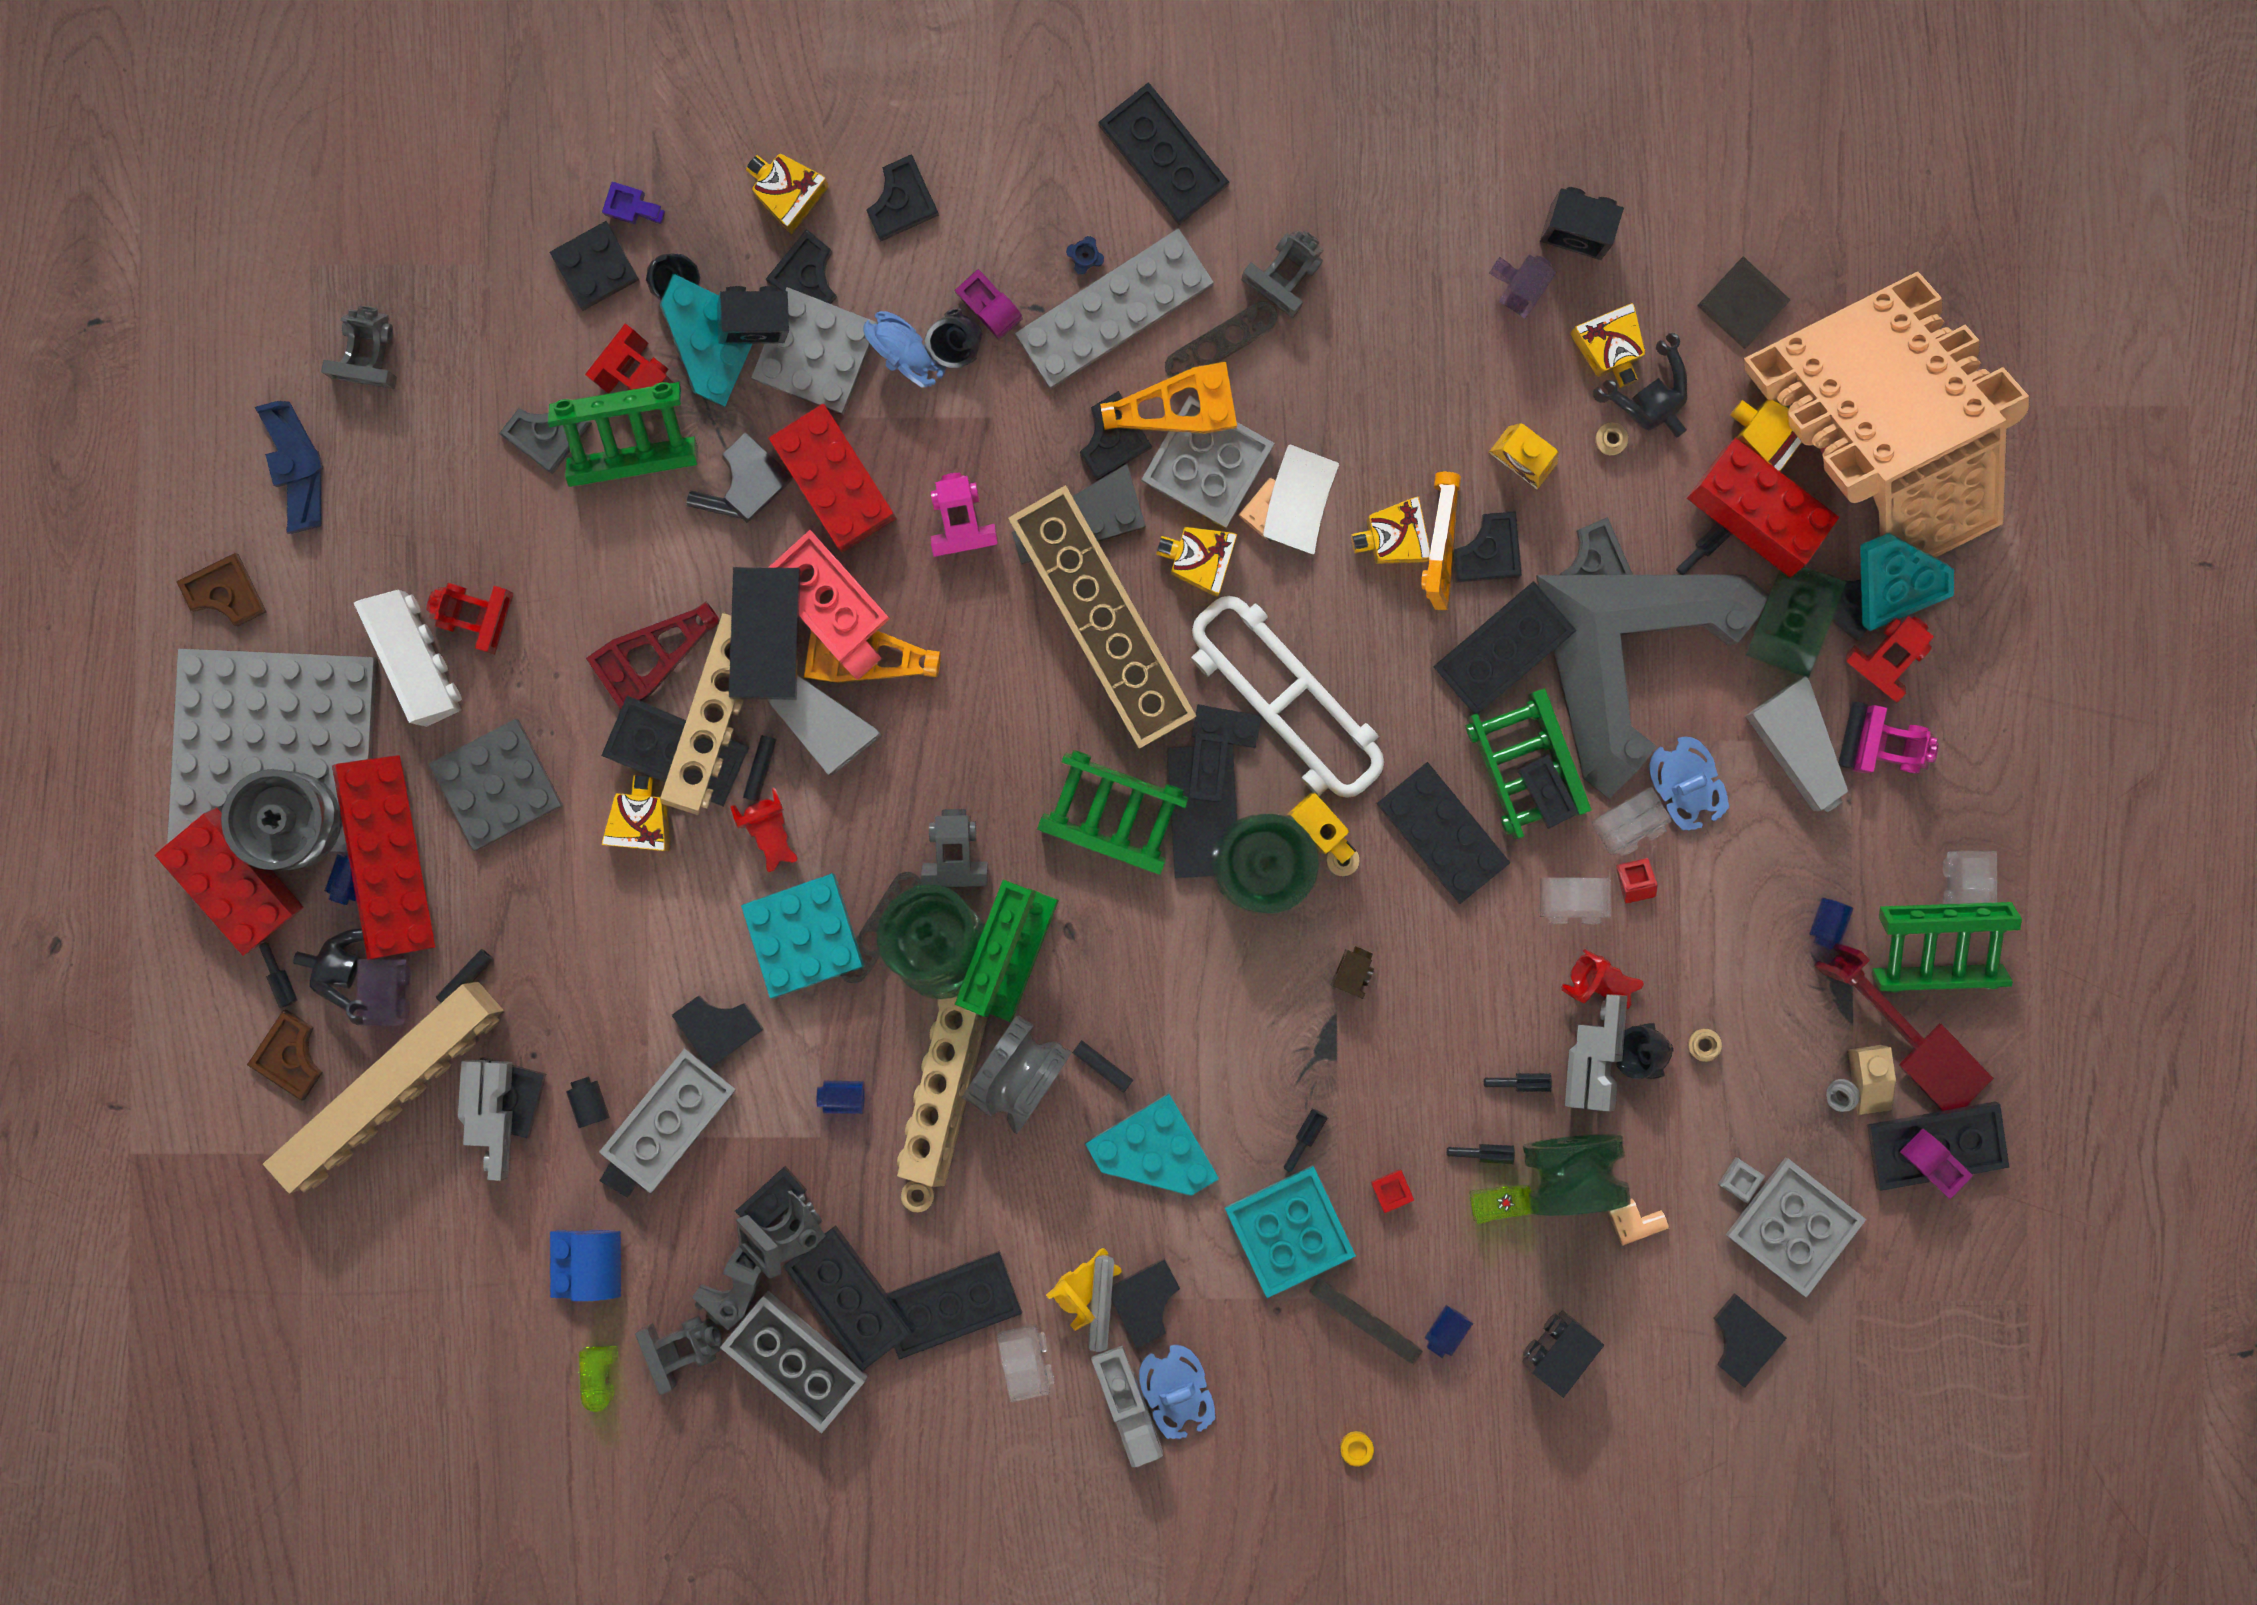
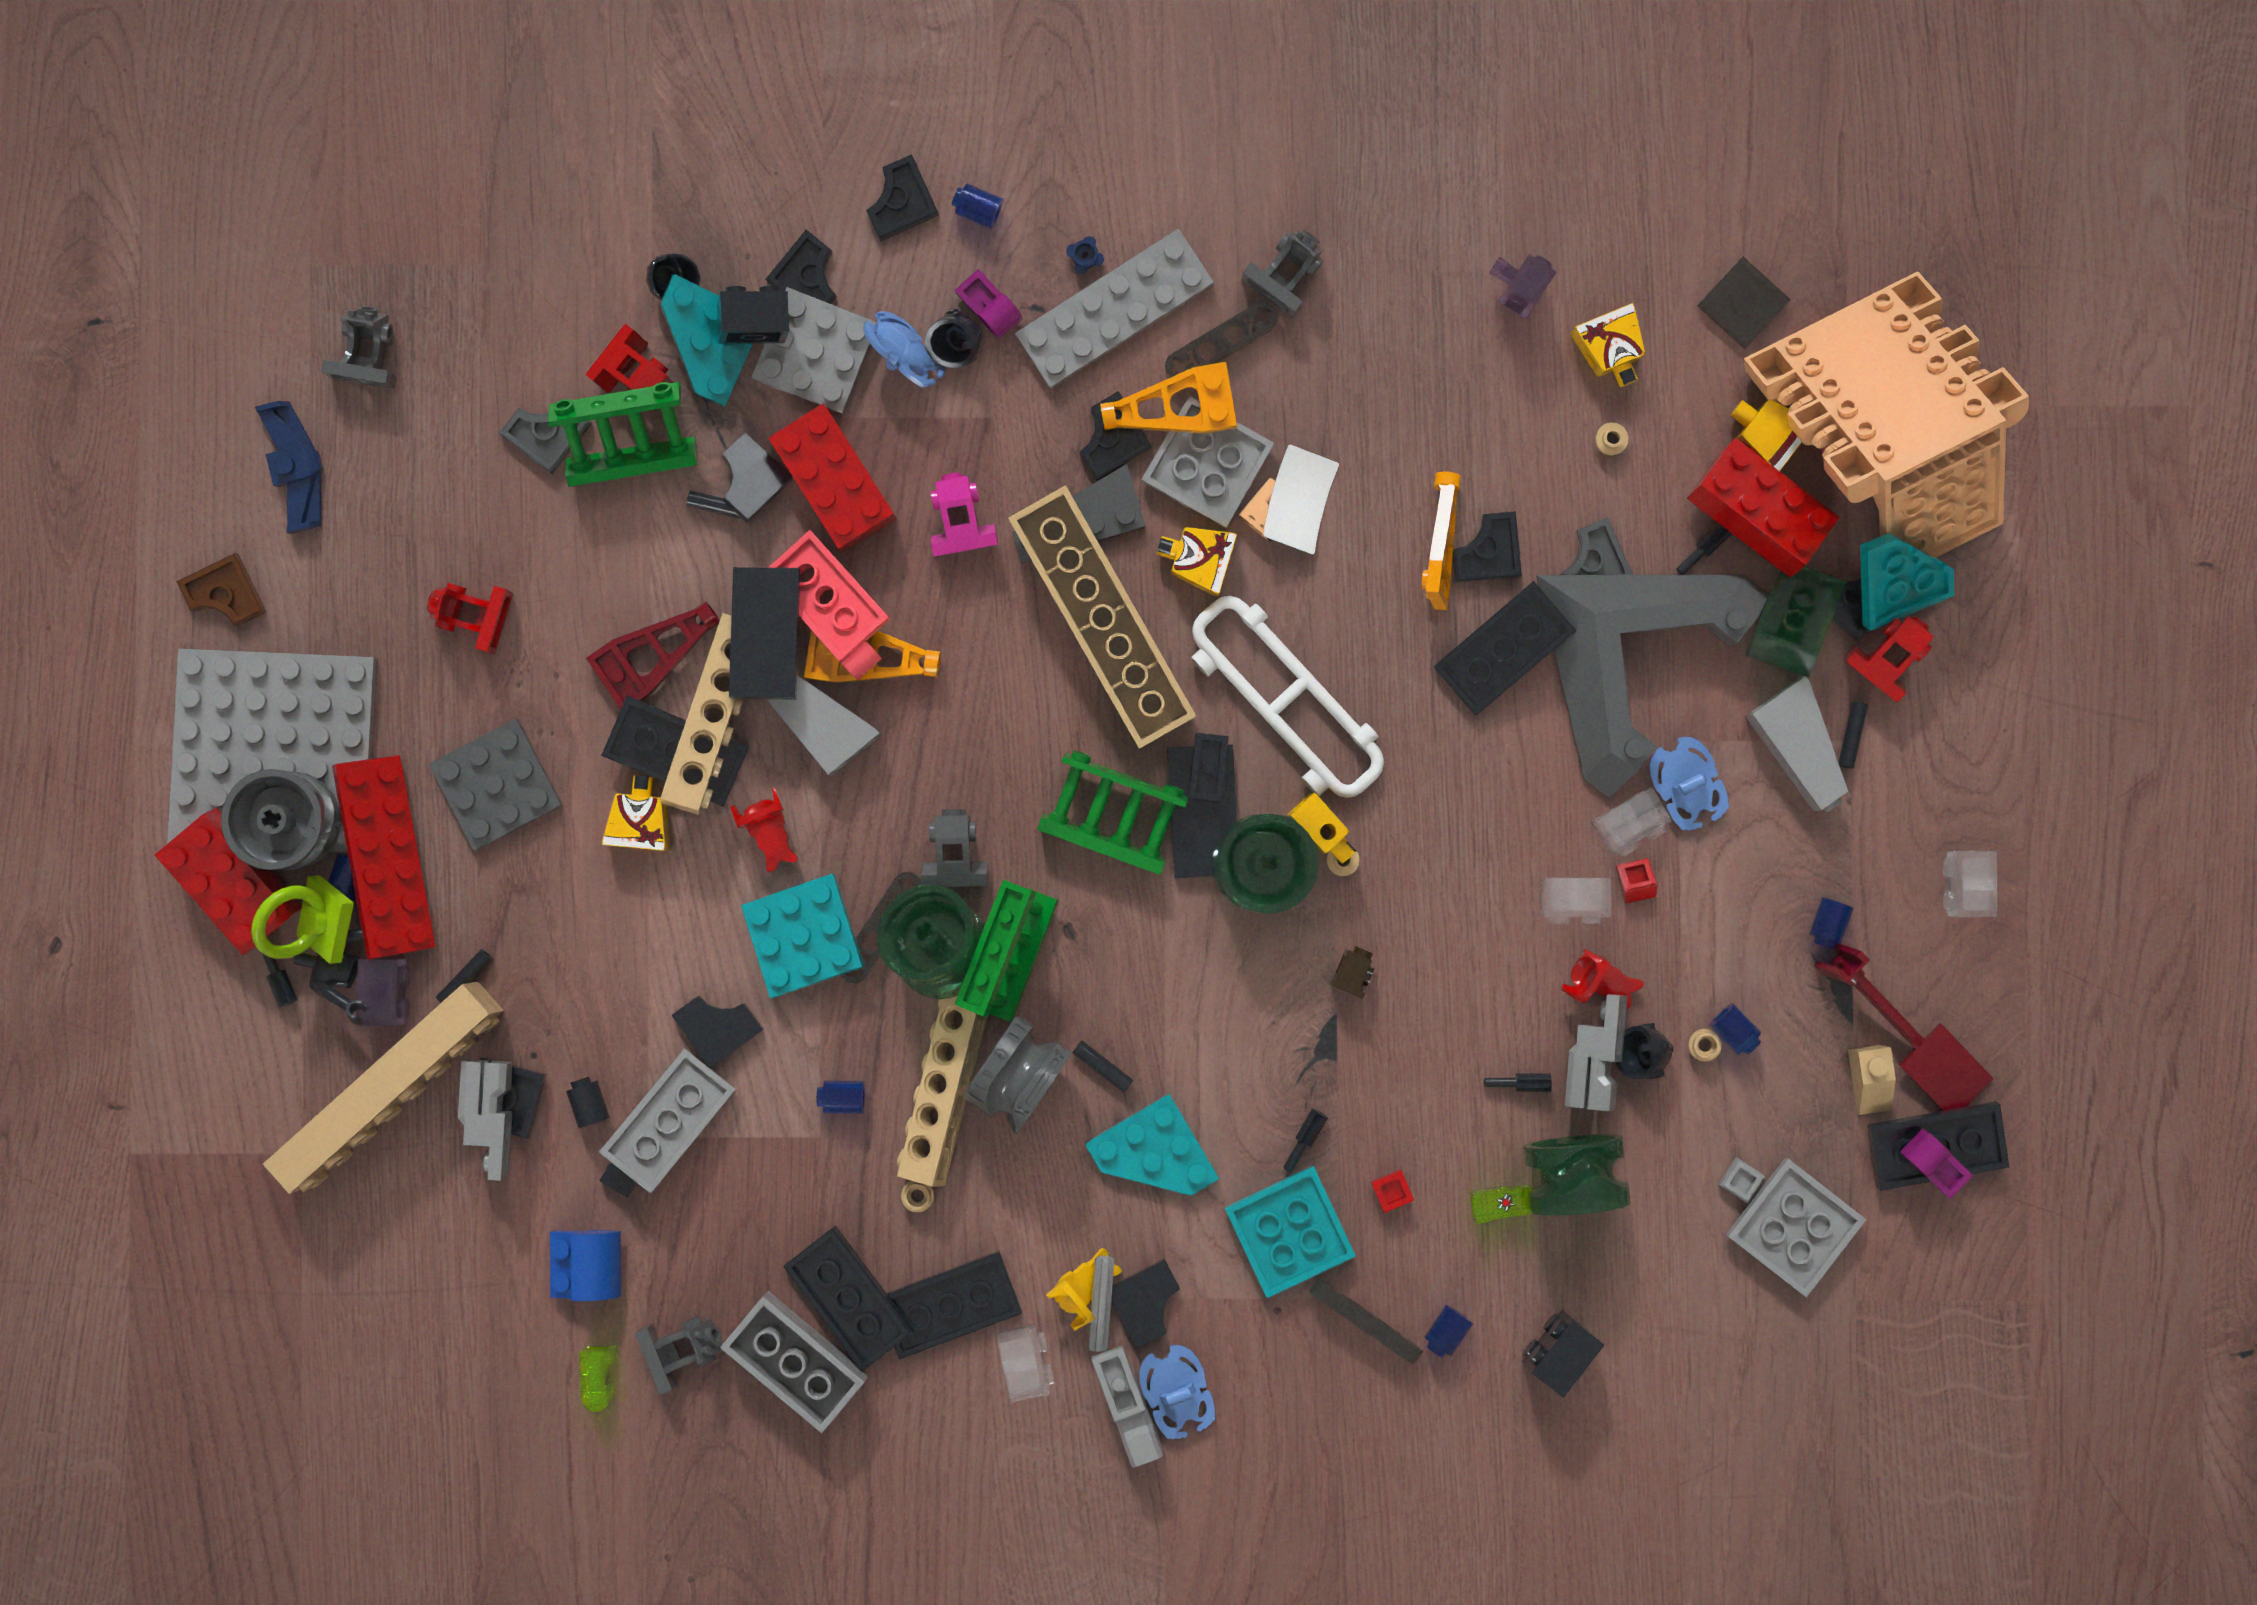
reddish brown tile [247,1010,323,1101] -> none
white slope [354,590,462,727] -> none
black plate [549,221,640,311] -> none
dark purple plate [602,182,665,225] -> none
dark grey tile [692,1246,763,1330] -> none
black plate [735,1166,807,1228] -> none
dark grey tile [736,1190,825,1279] -> none
black piece [743,735,777,802] -> none
torso [746,154,829,235] -> none
black tile [1098,82,1230,225] -> none
black plate [1191,704,1262,748] -> none
yellow tile [1340,1431,1374,1467] -> none
torso [1351,497,1431,564] -> none
black plate [1376,762,1510,904] -> none
black axle [1446,1144,1515,1165] -> none
green fence [1465,688,1592,839] -> none
yellow torso [1488,423,1559,490] -> none
black plate [1517,755,1579,829] -> none
black brick [1540,187,1624,260] -> none
black piece [1593,333,1687,438] -> none
light nougat piece [1607,1198,1669,1246] -> none
black tile [1713,1293,1787,1388] -> none
light grey plate [1826,1079,1860,1112] -> none
dark pink tile [1852,705,1939,774] -> none
green fence [1872,902,2022,993] -> none
none -> lime tile [251,875,354,964]
none -> clear blue brick [952,183,1004,229]
none -> clear blue brick [1709,1003,1761,1055]

